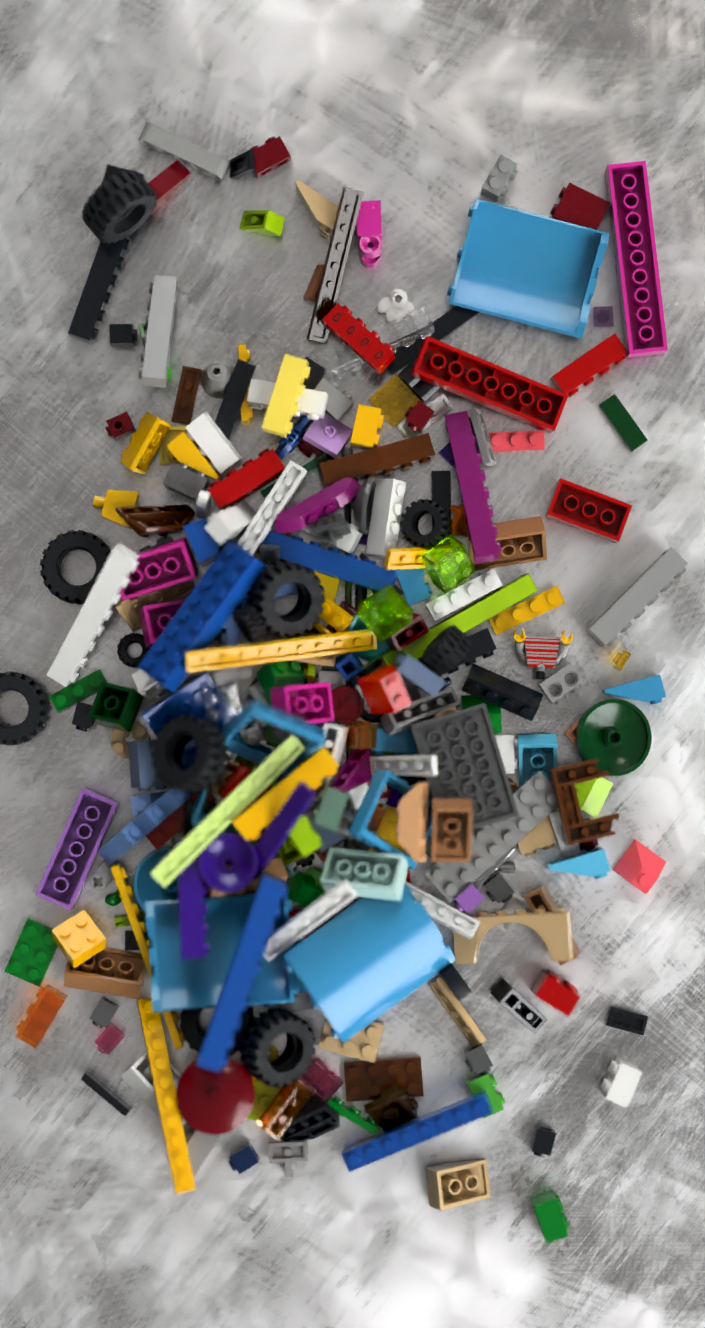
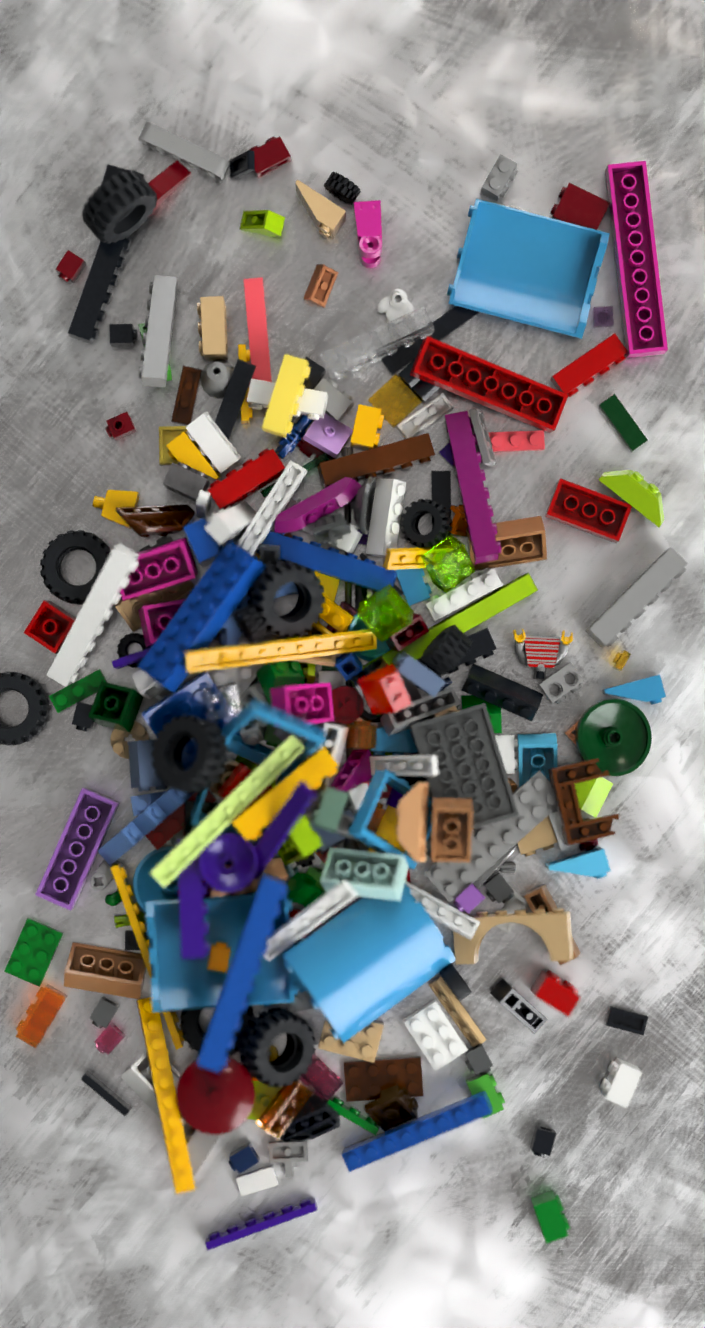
yellow brick [51,910,107,968] -> none
yellow slope [120,412,172,475] -> none
plate [307,187,364,343] -> none
red brick [322,303,395,375] -> none
dark red brick [404,401,434,433] -> none
tan slope [425,1159,491,1210] -> none
yellow plate [488,586,565,636] -> none
coral slope [613,839,666,894] -> none
none -> red brick [24,600,76,654]
none -> dark red brick [56,250,86,283]
none -> dark purple tile [112,647,151,669]
none -> tan brick [197,296,228,362]
none -> dark purple plate [205,1198,318,1250]
none -> light orange brick [207,941,231,973]
none -> white tile [236,1165,278,1197]
none -> coral tile [244,277,272,382]
none -> black tyre [324,172,361,205]
none -> white brick [403,999,468,1072]
none -> lime wedge [599,470,664,527]

